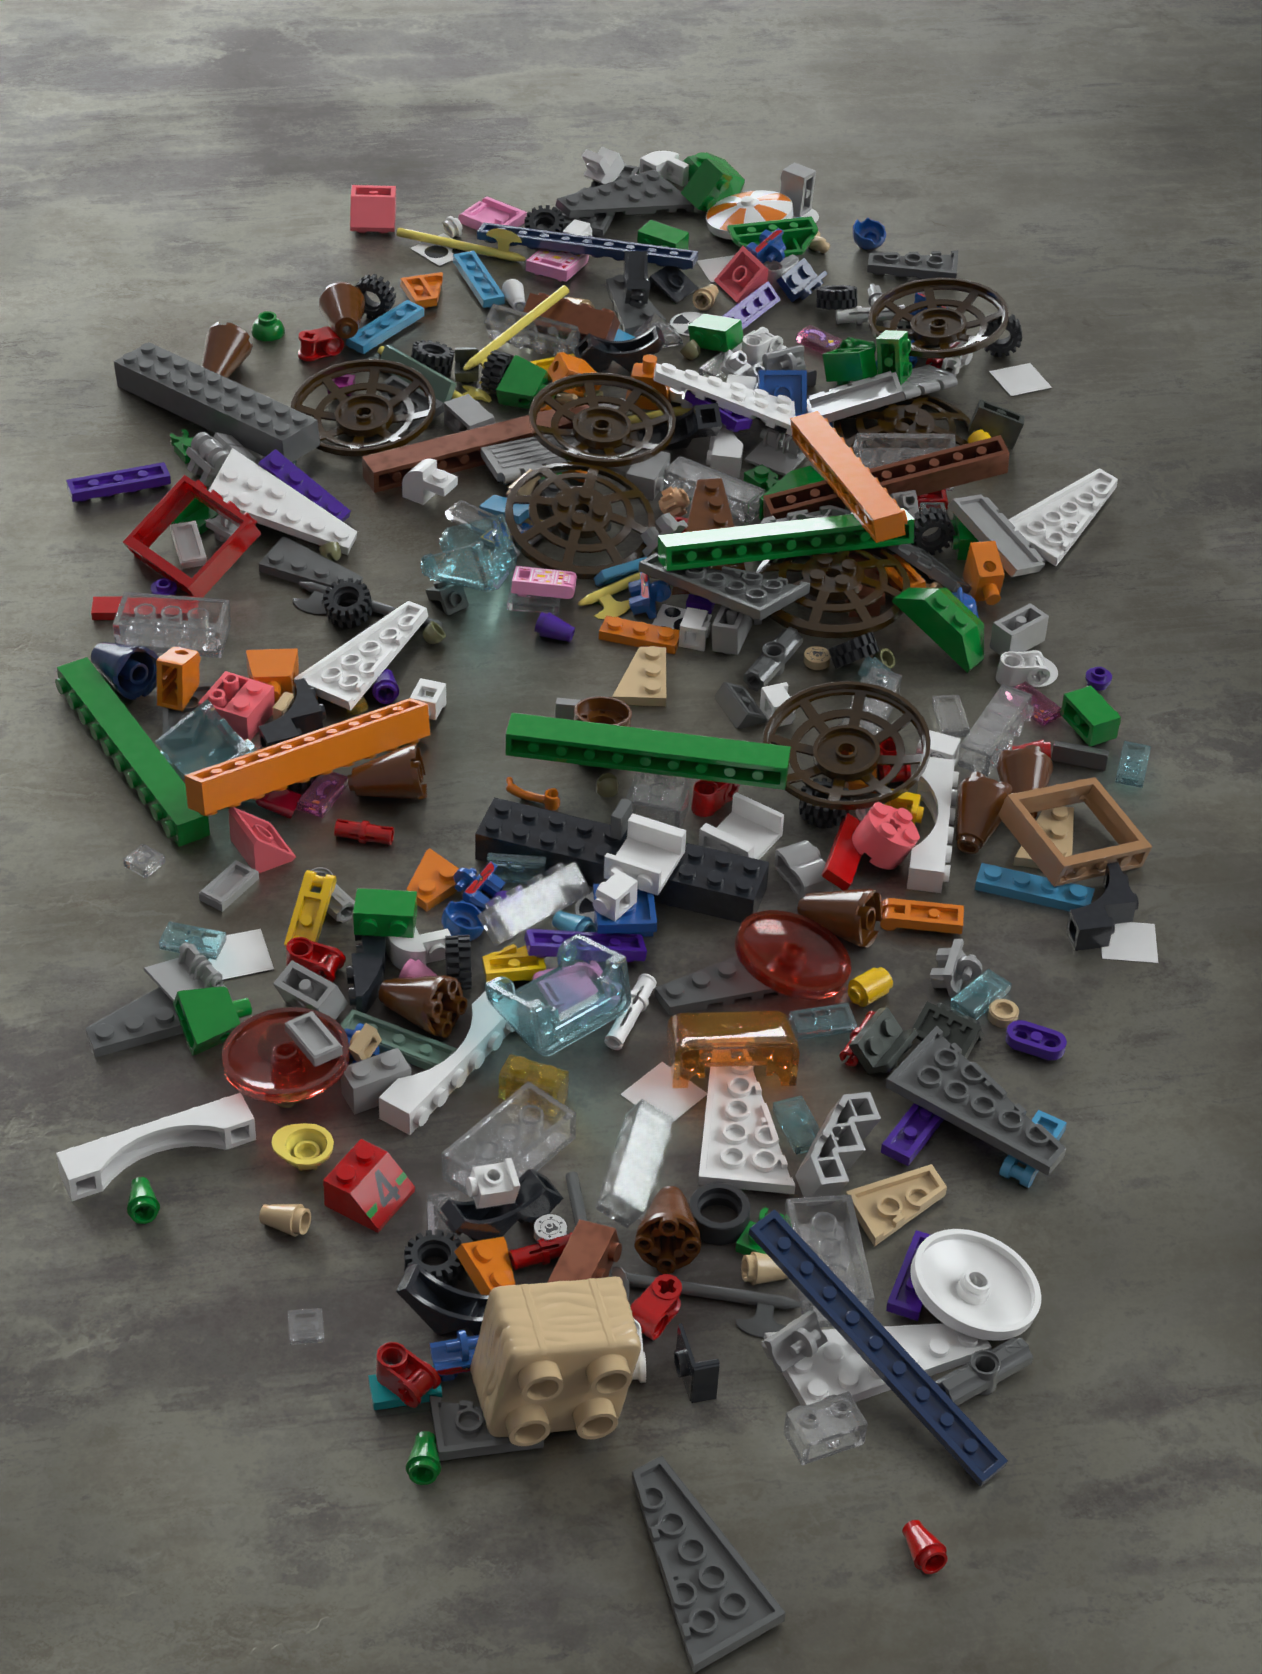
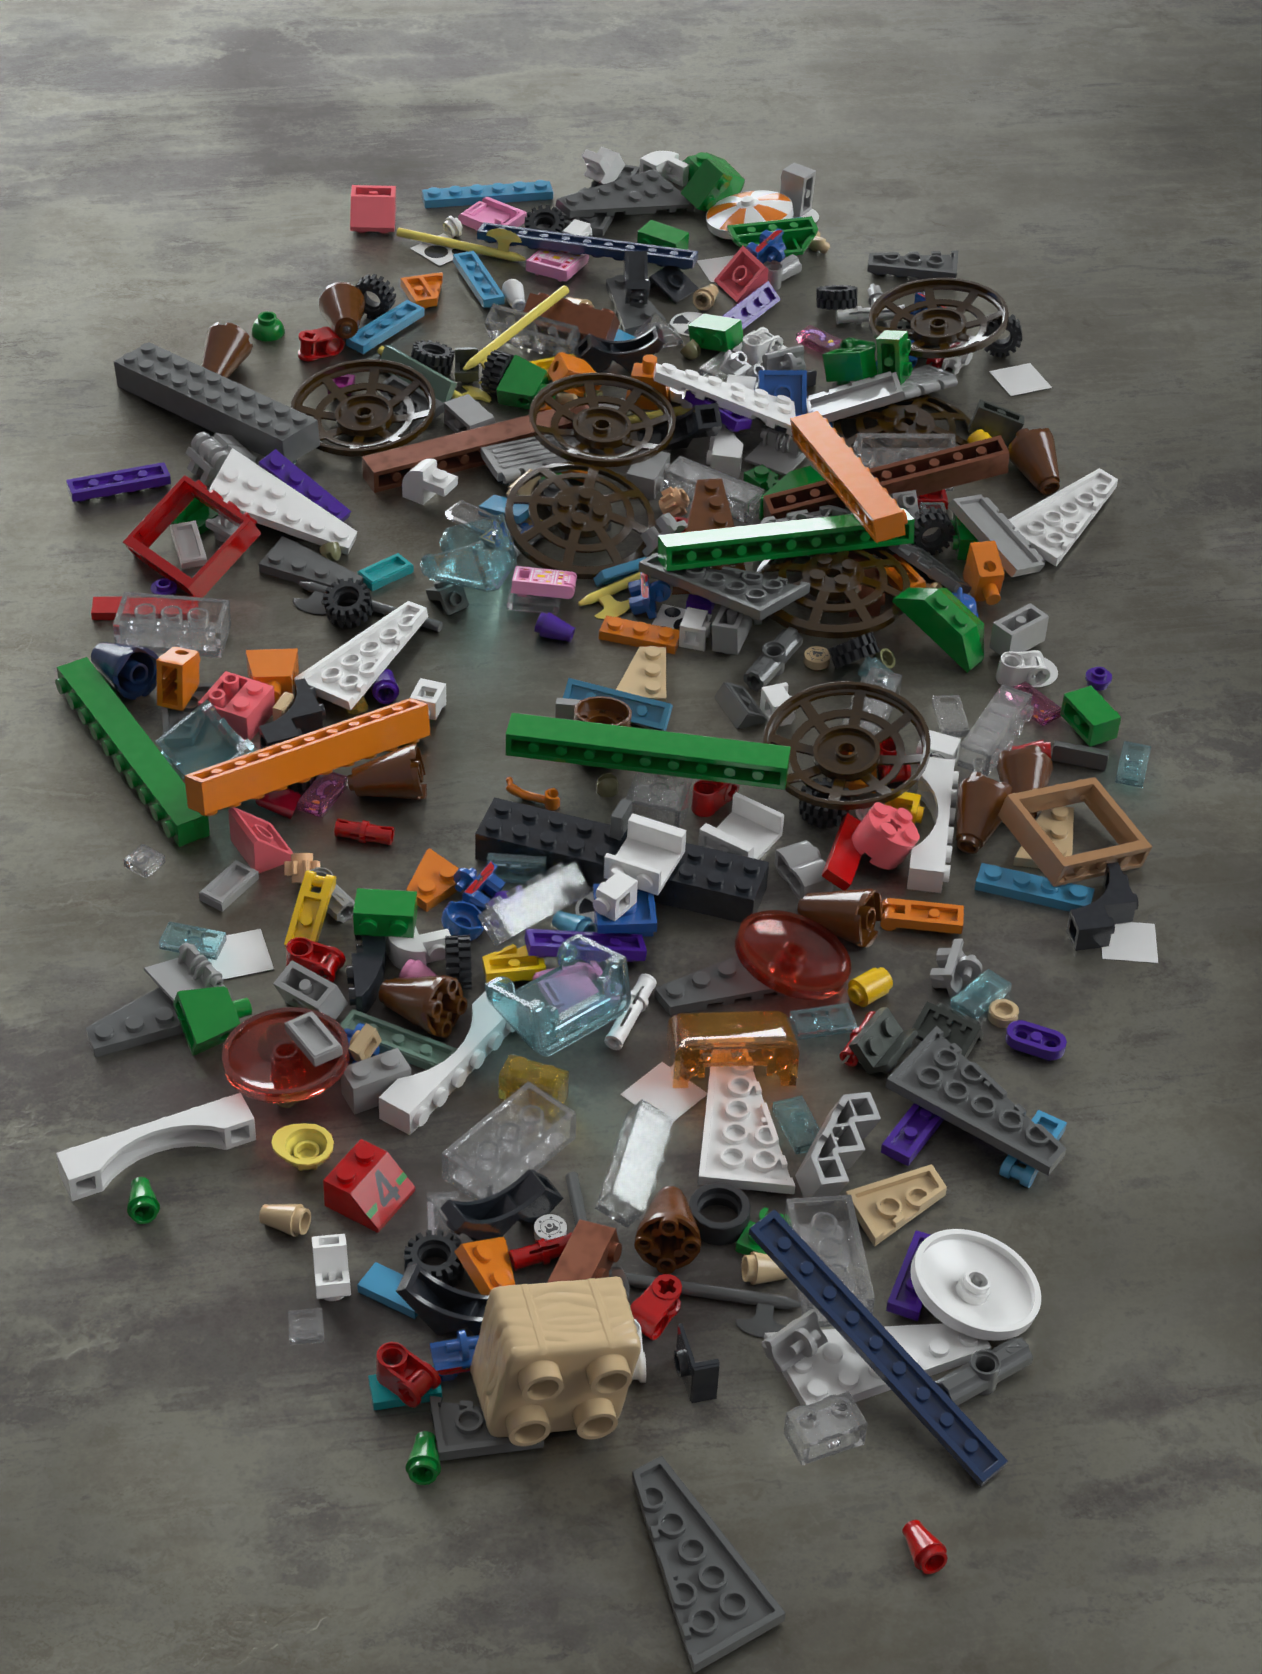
green plate [170,429,194,464] -> none
olive hinge [423,621,446,645] -> none
white brick [466,1158,520,1209] -> none
bracket [776,258,828,302] -> none
blue hair [852,218,886,250] -> none
none -> light nougat gear [284,853,320,884]
none -> white brick [312,1234,351,1301]
none -> teal tile [357,553,414,591]
none -> dark azure tile [357,1262,418,1319]
none -> dark azure plate [422,180,553,208]
none -> dark azure plate [563,678,673,731]
none -> reddish brown cone [1008,428,1060,495]

